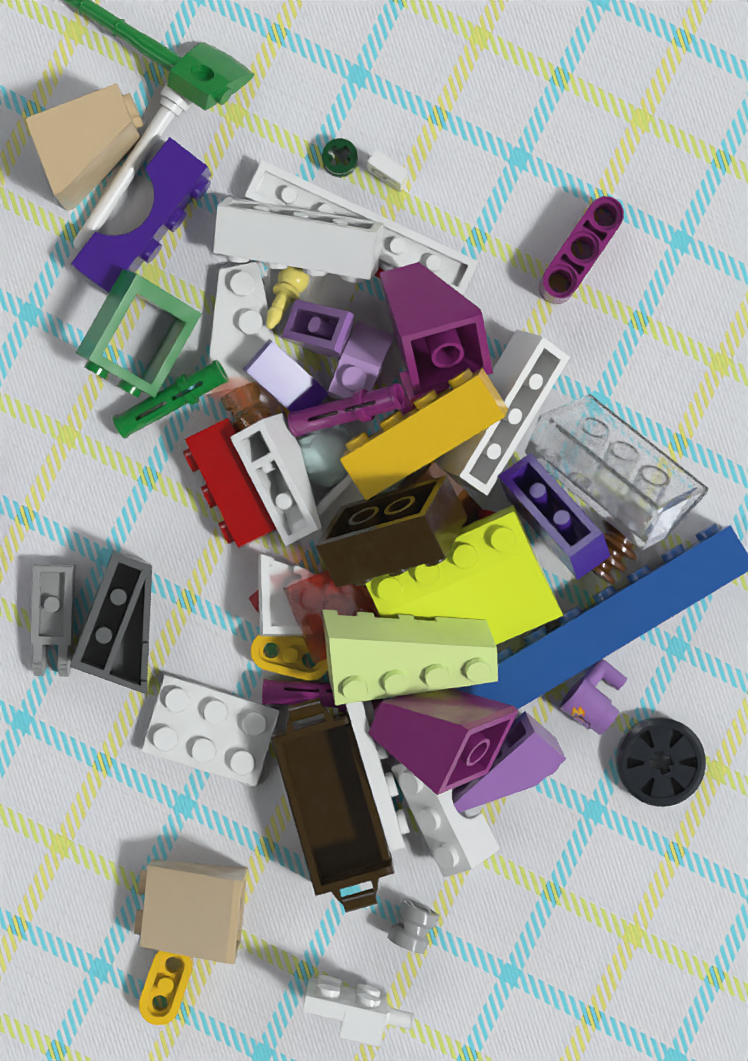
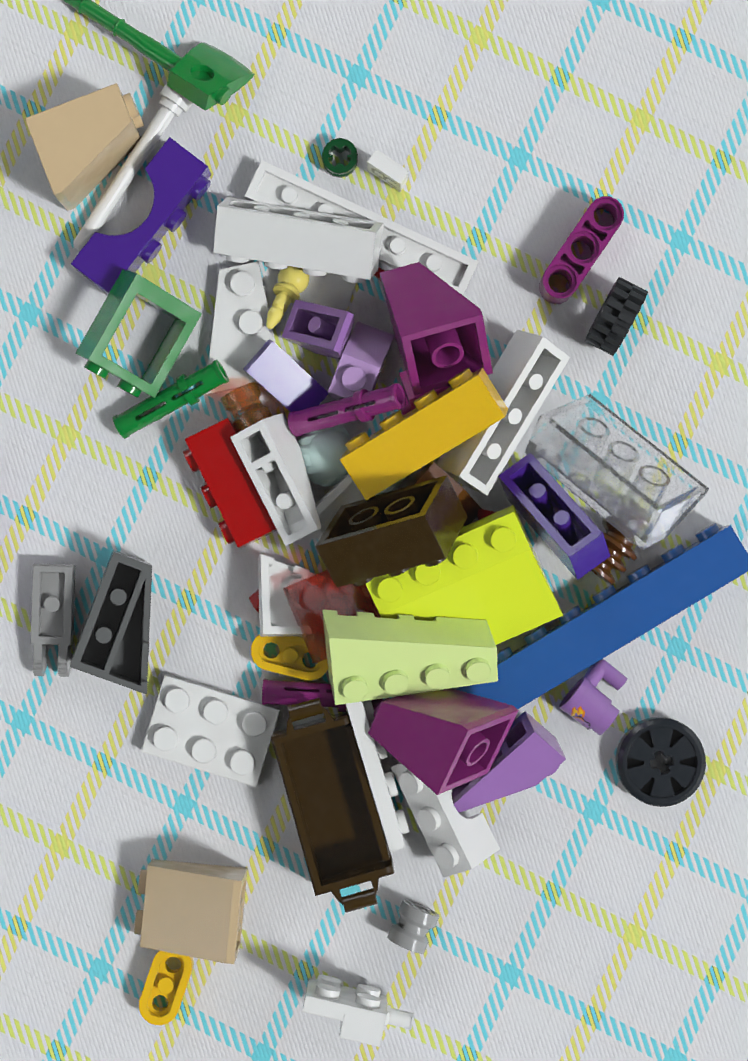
none -> black tyre [585,277,648,356]

